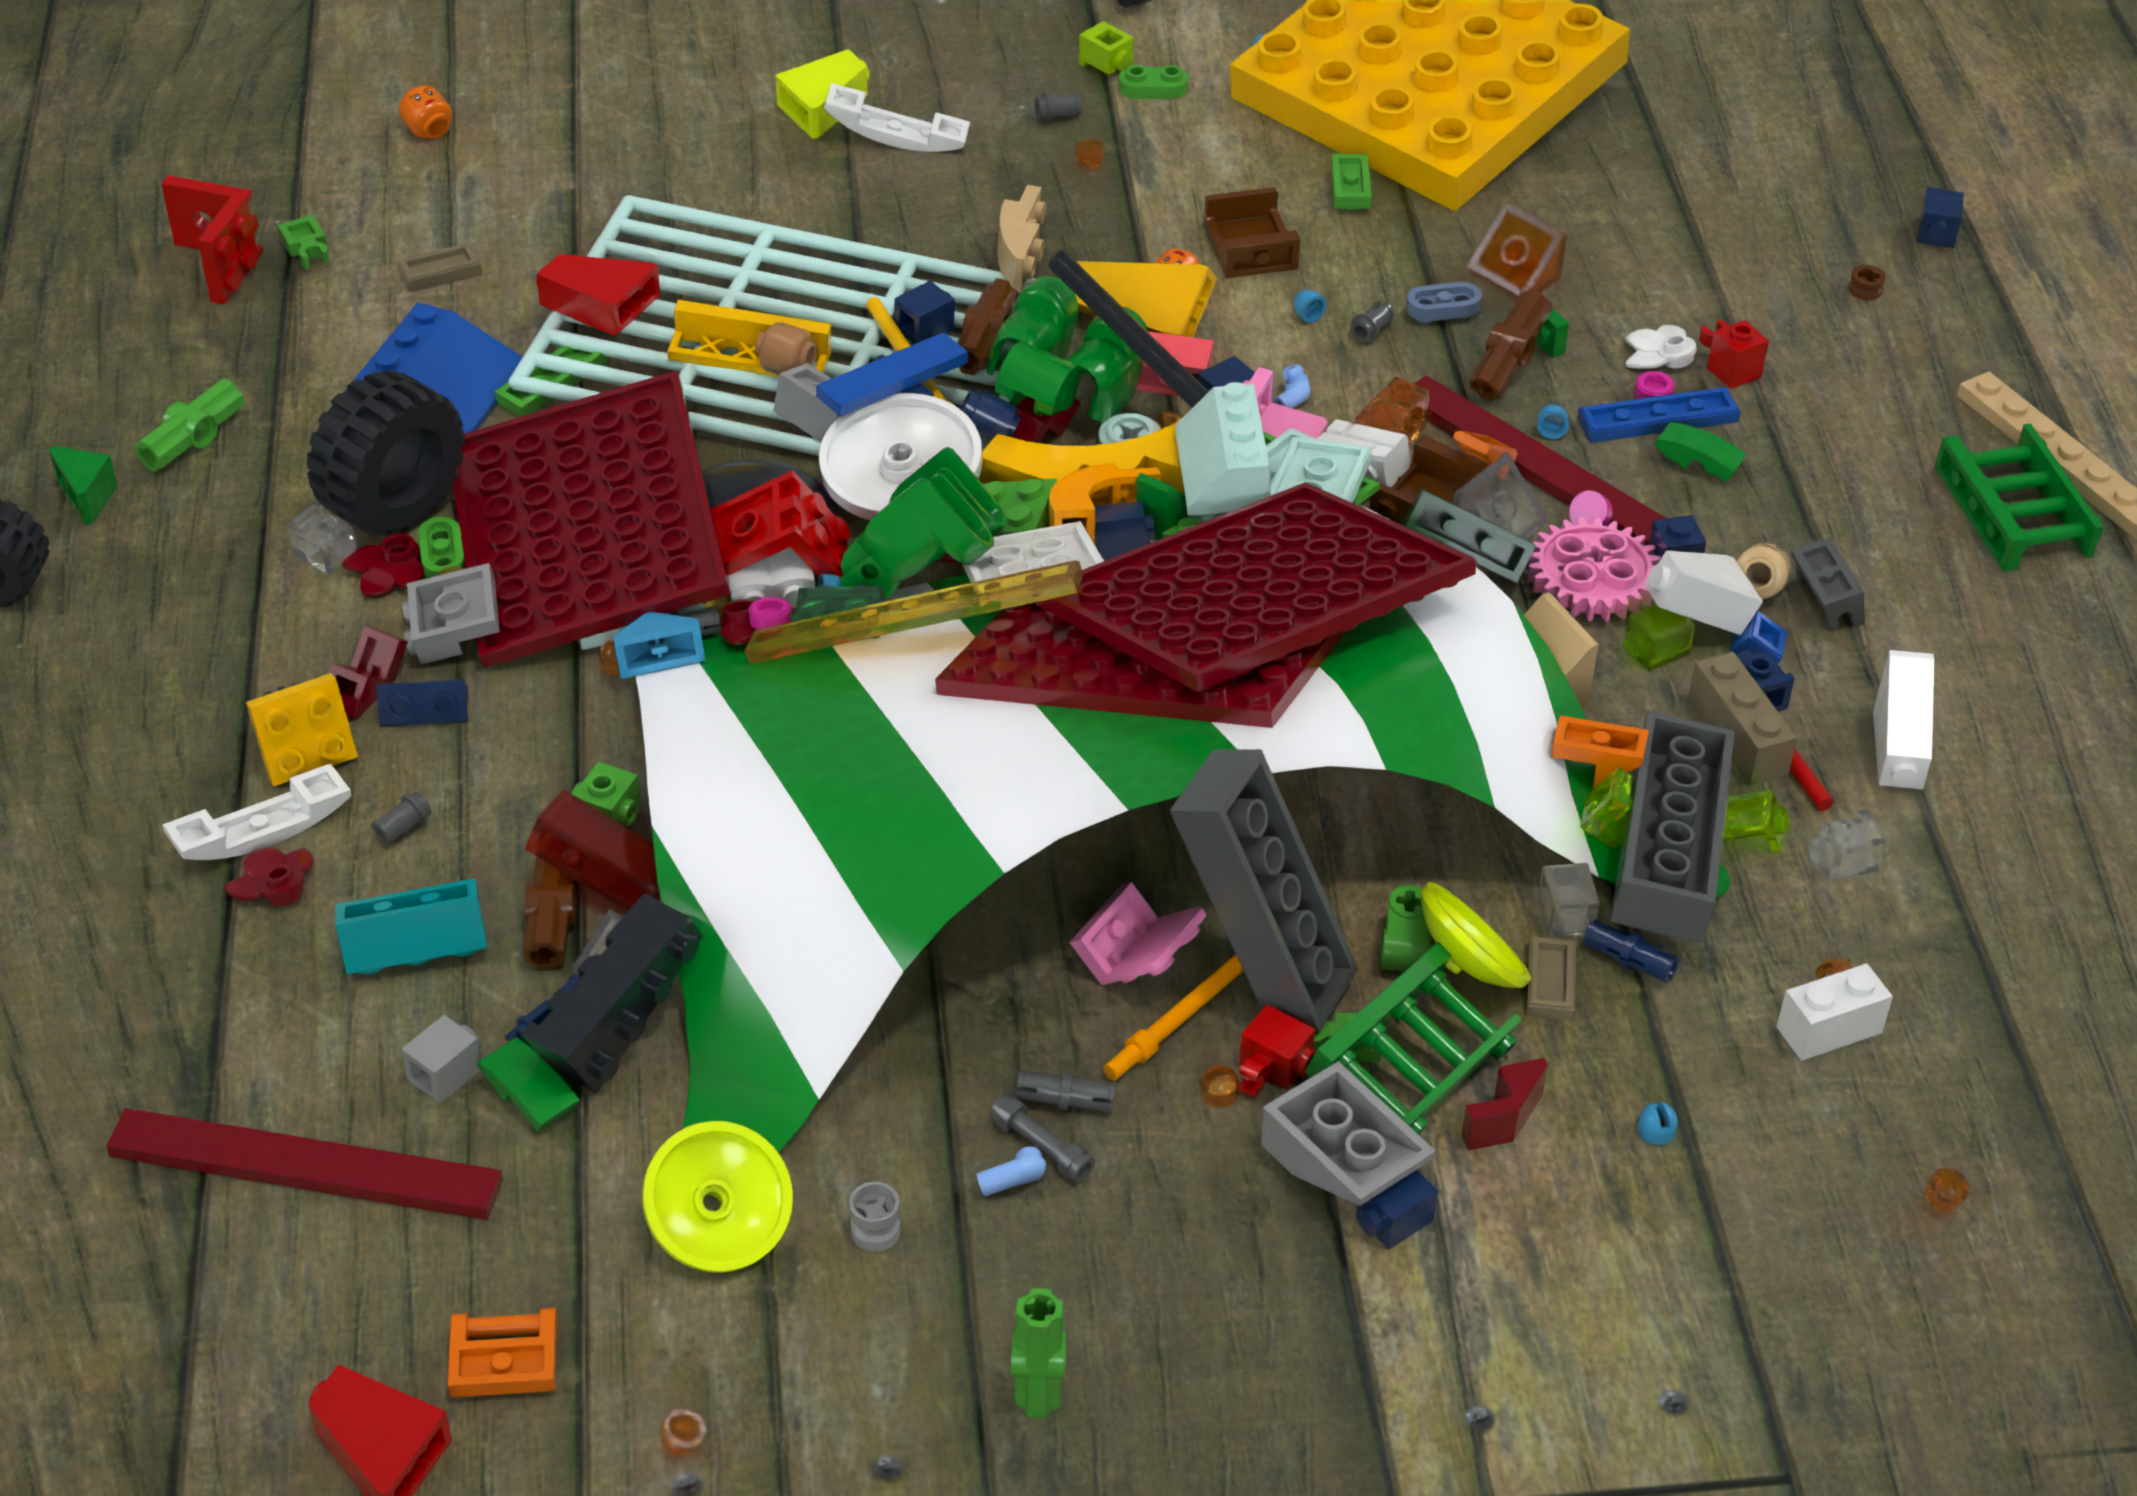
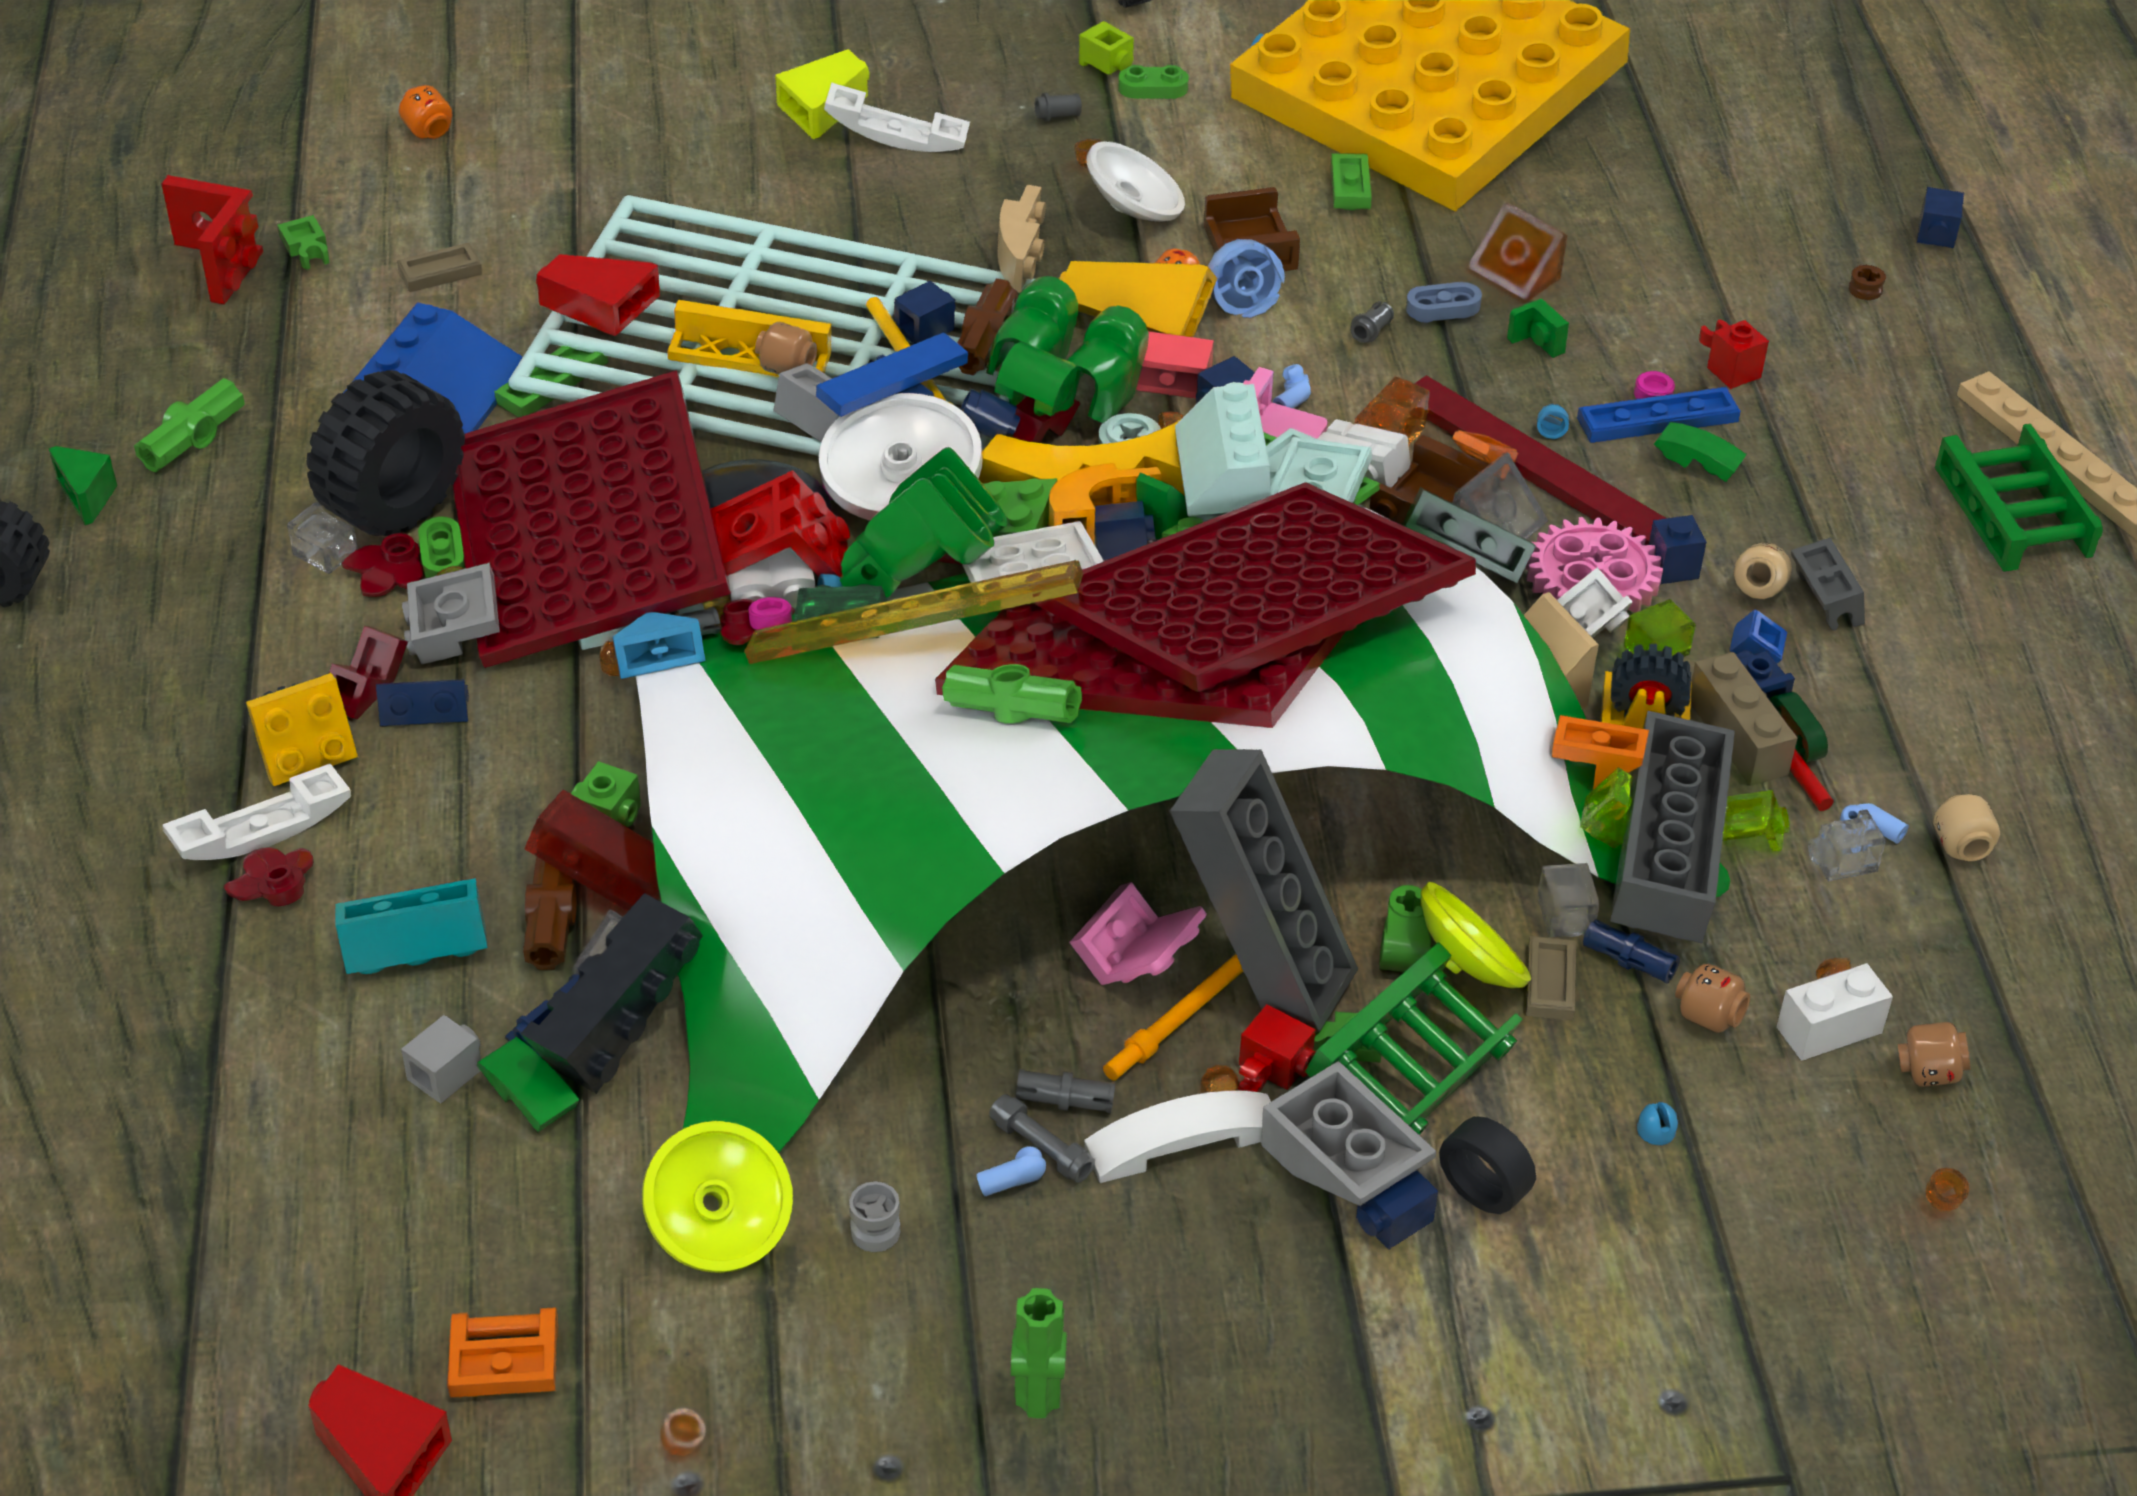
dark red tile [106,1108,503,1220] -> none
dark grey pin [371,792,432,846] -> none
black axle [1048,250,1209,408] -> none
dark azure hinge [1293,289,1327,323] -> none
dark red slope [1461,1058,1548,1151] -> none
reddish brown piece [1469,289,1553,401] -> none
tile [1569,491,1612,526] -> none
white plate [1625,325,1697,369] -> none
white slope [1645,551,1763,635] -> none
white slope [1873,650,1934,789] -> none
none -> bright green piece [942,664,1082,724]
none -> white slope [1084,1091,1271,1183]
none -> white dish [1086,142,1185,222]
none -> light blue cylinder [1208,239,1285,318]
none -> black tyre [1439,1116,1537,1214]
none -> white bracket [1557,567,1632,638]
none -> black plate [1600,643,1692,729]
none -> medium nougat head [1675,963,1750,1033]
none -> dark green beam [1770,691,1828,763]
none -> light blue arm [1840,803,1909,844]
none -> medium nougat head [1898,1022,1971,1087]
none -> tan head [1933,794,2000,861]

